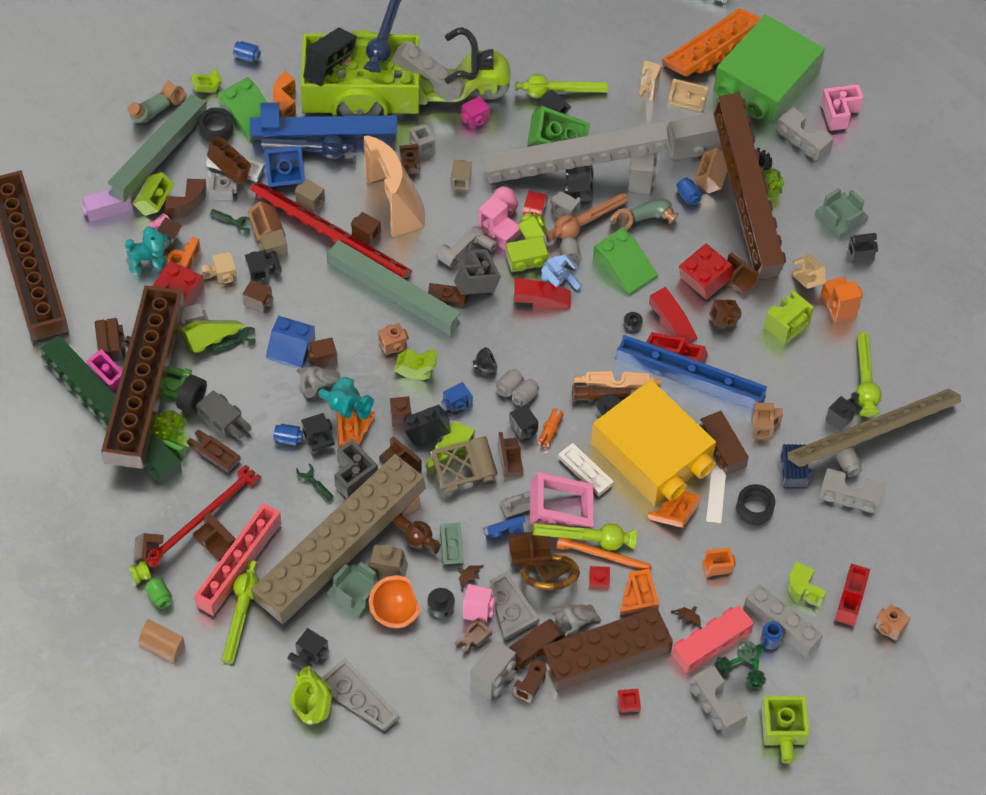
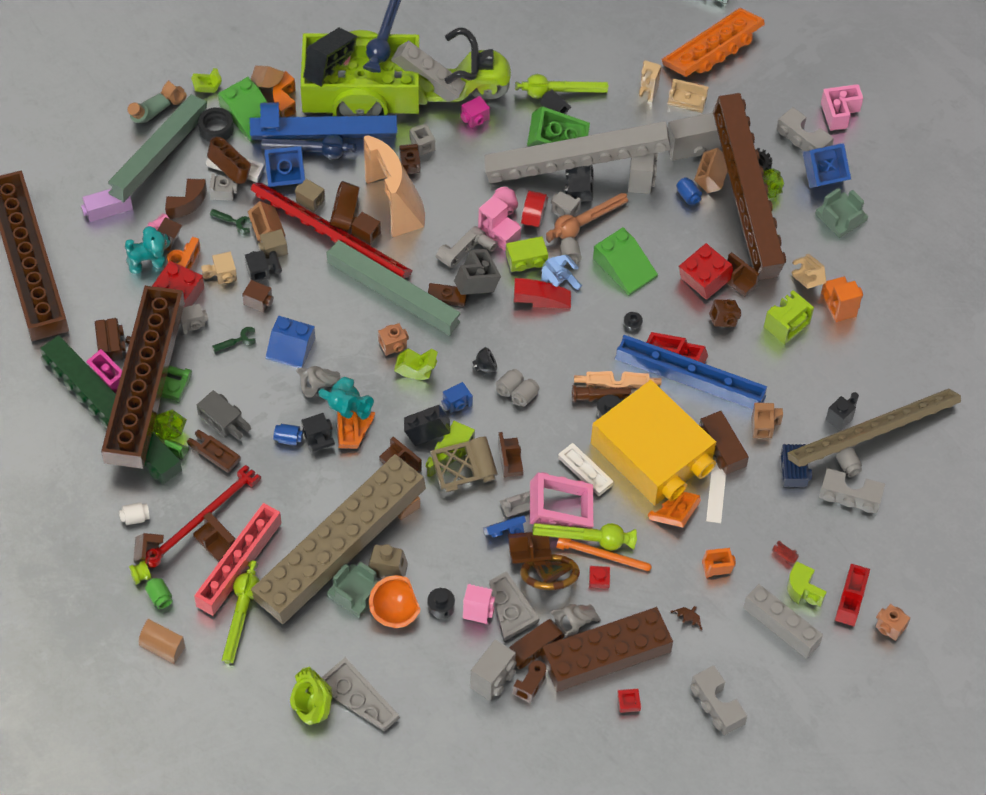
lime brick [132,172,174,216] -> none
black tyre [176,374,207,414] -> none
lime slope [179,320,244,353] -> none
blue brick [233,41,261,63] -> none
black brick [287,628,329,668] -> none
dark green piece [296,463,334,501] -> none
reddish brown brick [307,337,338,367] -> none
dark grey brick [334,439,378,498] -> none
reddish brown brick [390,396,412,427] -> none
reddish brown piece [391,514,441,555] -> none
sand green plate [440,522,464,565] -> none
dark tan brick [451,160,472,190] -> none
reddish brown plate [455,618,493,655] -> none
reddish brown piece [458,565,484,592] -> none
black brick [509,404,539,440] -> none
lime brick [518,211,548,239] -> none
orange pin [537,408,564,447] -> none
piece [609,199,679,231] -> none
orange wing [620,569,659,615] -> none
red slope [649,287,698,343] -> none
coral brick [672,605,754,674] -> none
bright green brick [713,14,825,124] -> none
dark green plant [714,641,766,688] -> none
black tyre [736,484,776,524] -> none
blue brick [760,622,783,649] -> none
lime brick [761,696,809,763] -> none
black brick [848,233,878,263] -> none
lime piece [855,331,882,417] -> none
none -> white brick [119,502,150,525]
none -> medium nougat brick [251,66,284,88]
none -> reddish brown beam [330,181,360,231]
none -> clear red pin [772,541,799,565]
none -> blue brick [802,143,851,188]

